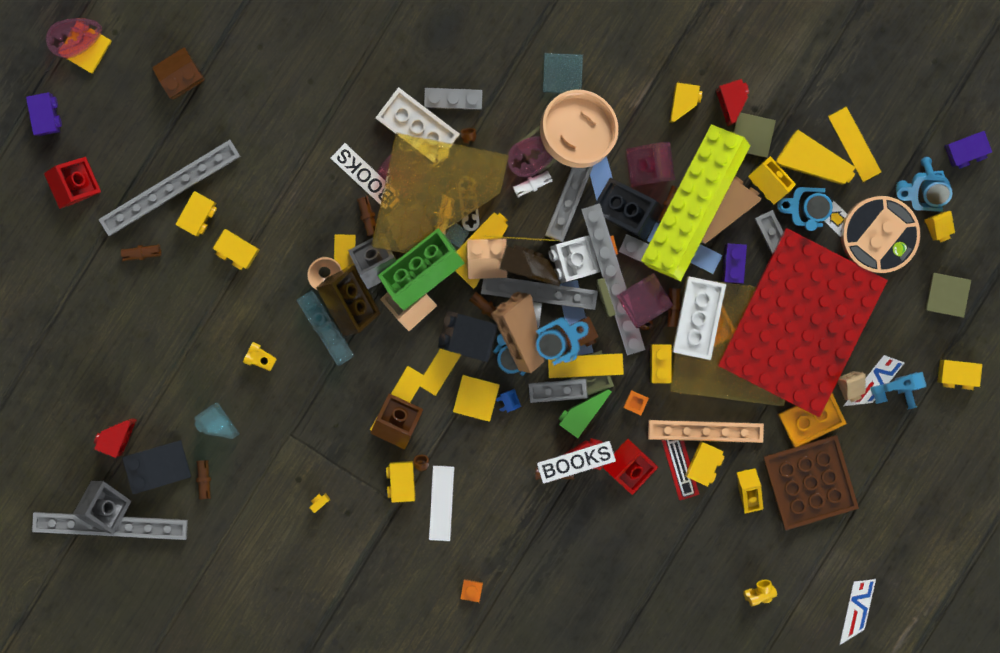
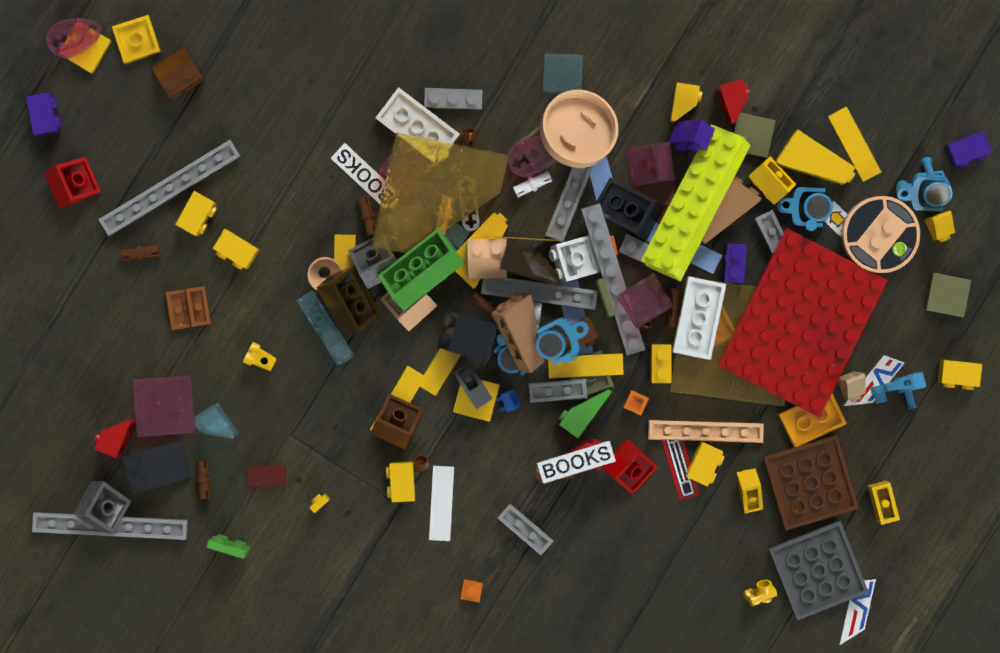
none -> yellow tile [112,15,161,64]
none -> clear pink plate [133,375,196,437]
none -> dark orange slope [165,286,211,330]
none -> bright green plate [206,534,250,559]
none -> clear red tile [247,465,287,486]
none -> dark grey slope [453,362,493,409]
none -> light grey plate [497,503,553,555]
none -> dark purple brick [669,120,715,152]
none -> dark grey plate [768,520,869,621]
none -> yellow brick [867,481,900,525]

